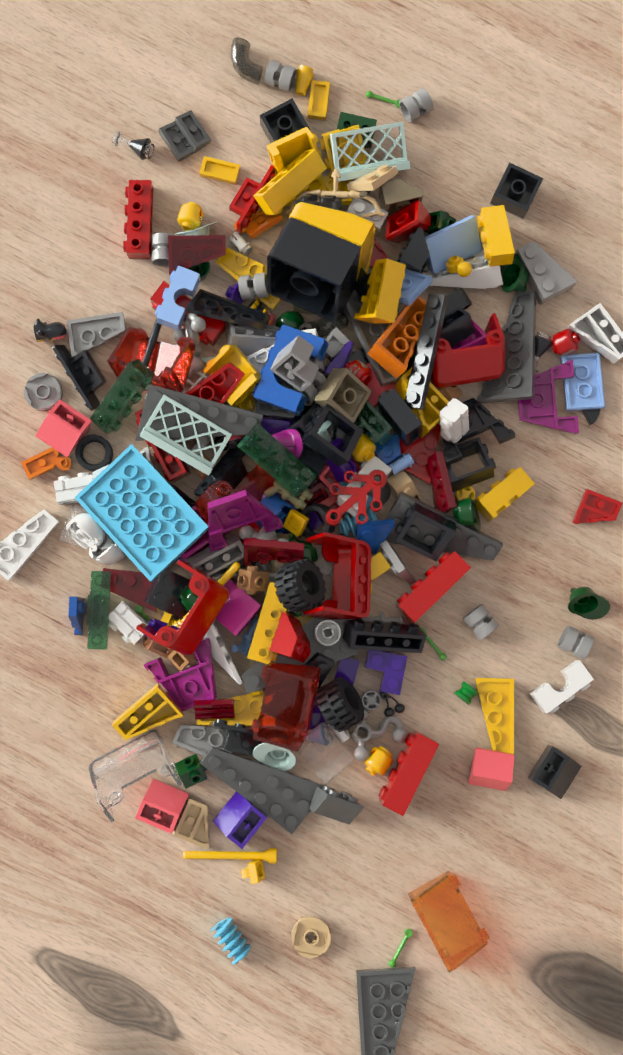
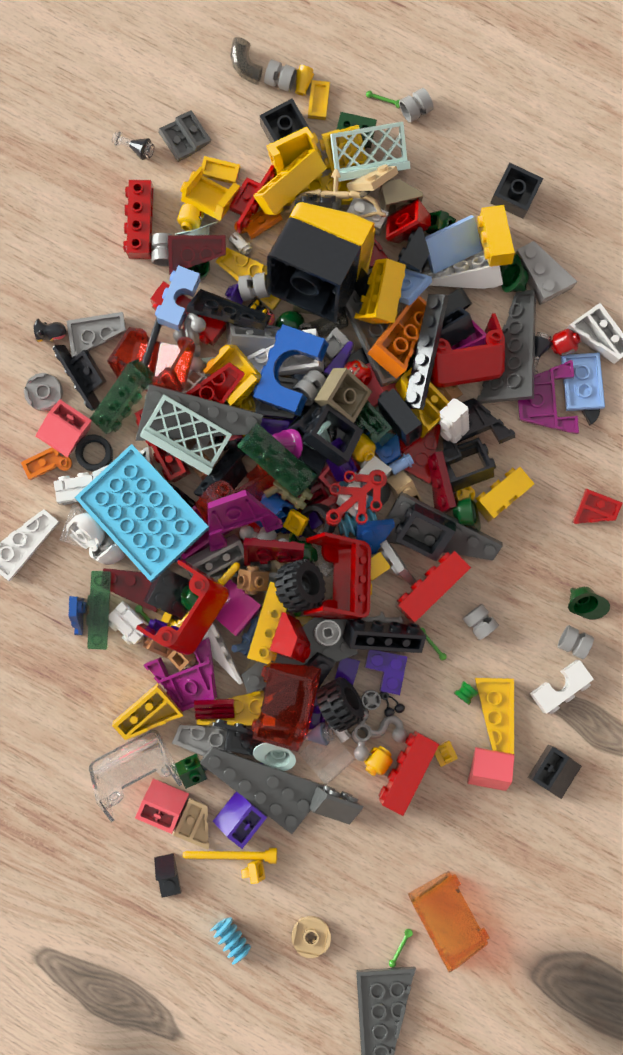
light grey brick [270,335,319,392] -> none
yellow plate [445,256,472,277] -> none
none -> black slope [154,853,182,898]
none -> yellow panel [180,166,240,221]
none -> yellow tile [434,740,458,767]

